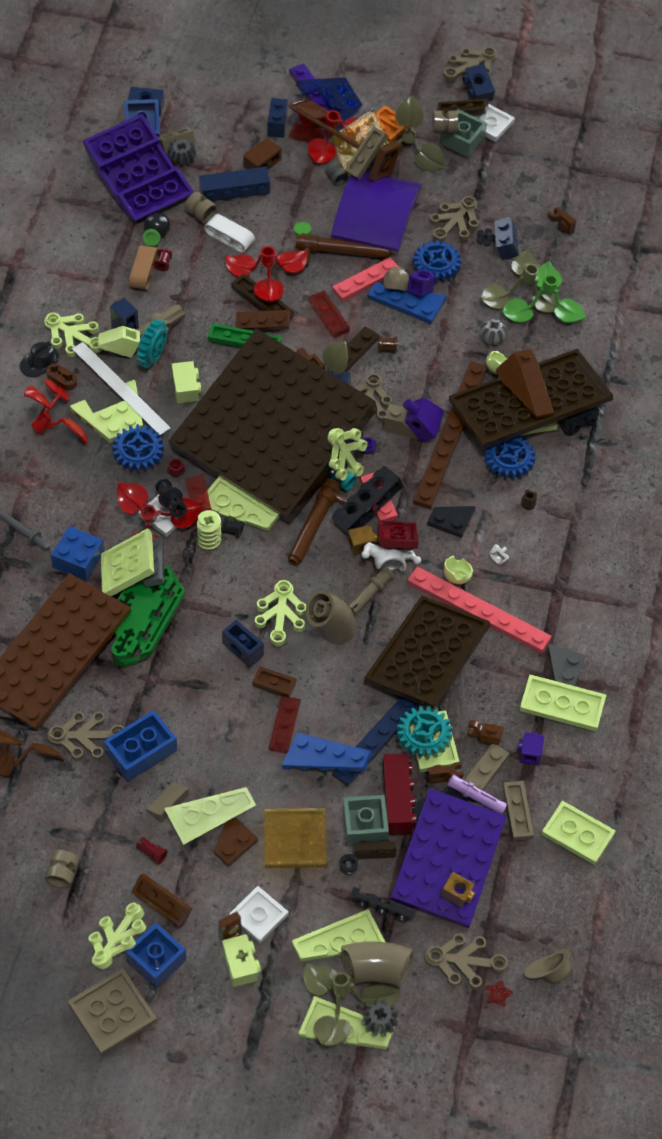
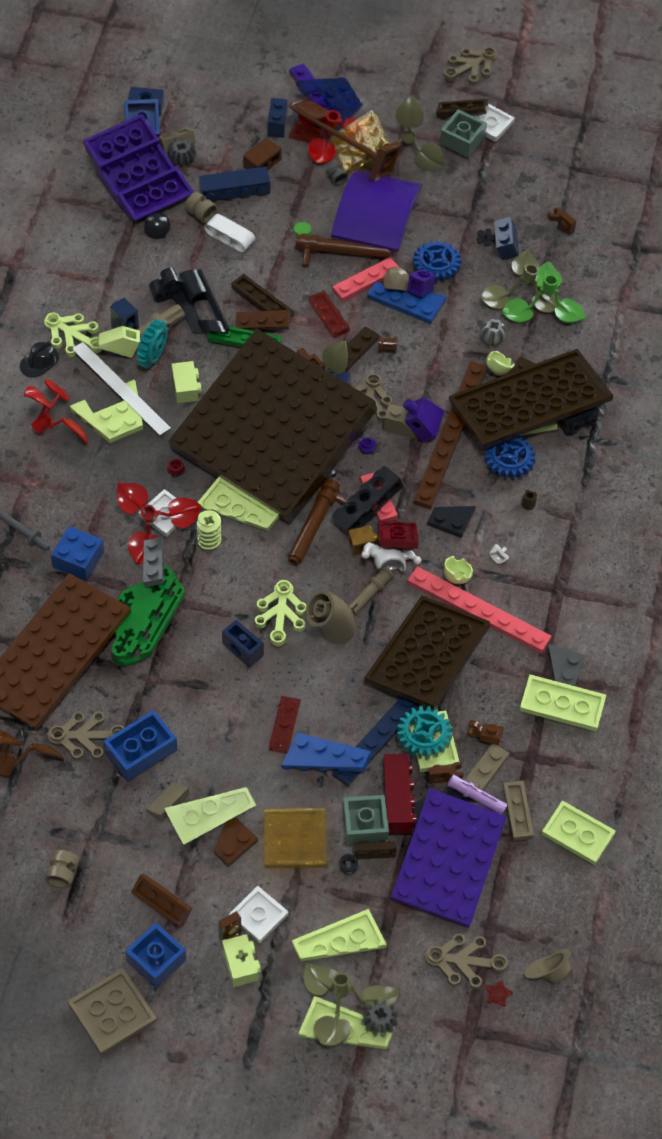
reddish brown beam [46,364,77,391] -> none
yellowish green plant [88,903,146,969] -> none
yellowish green plate [101,528,154,596] -> none
blue gear [112,424,164,473] -> none
medium nougat beam [129,245,158,290] -> none
dark red pin [136,837,168,864] -> none
bright green tile [143,229,161,247] -> none
dark red bush [154,248,173,271] -> none
black piece [155,478,187,518] -> none
clear red plate [185,474,212,530] -> none
black bush [221,516,244,537] -> none
red plant [225,246,308,302] -> none
reddish brown plate [252,666,296,698] -> none
yellowish green plant [328,428,367,481] -> none
teal wheel [331,468,357,491] -> none
dark tan brick [341,941,415,987] -> none
dark tan plate [345,126,388,179] -> none
black wing [351,886,415,922] -> none
orange wing [374,105,408,144] -> none
dark tan plant [430,196,479,244] -> none
dark tan wheel [433,111,458,133] -> none
pearl gold brick [440,872,475,908] -> none
dark blue brick [462,63,495,101] -> none
reddish brown wedge [496,349,554,419] -> none
dark purple brick [517,732,544,766] -> none
none -> black panel [149,267,230,334]

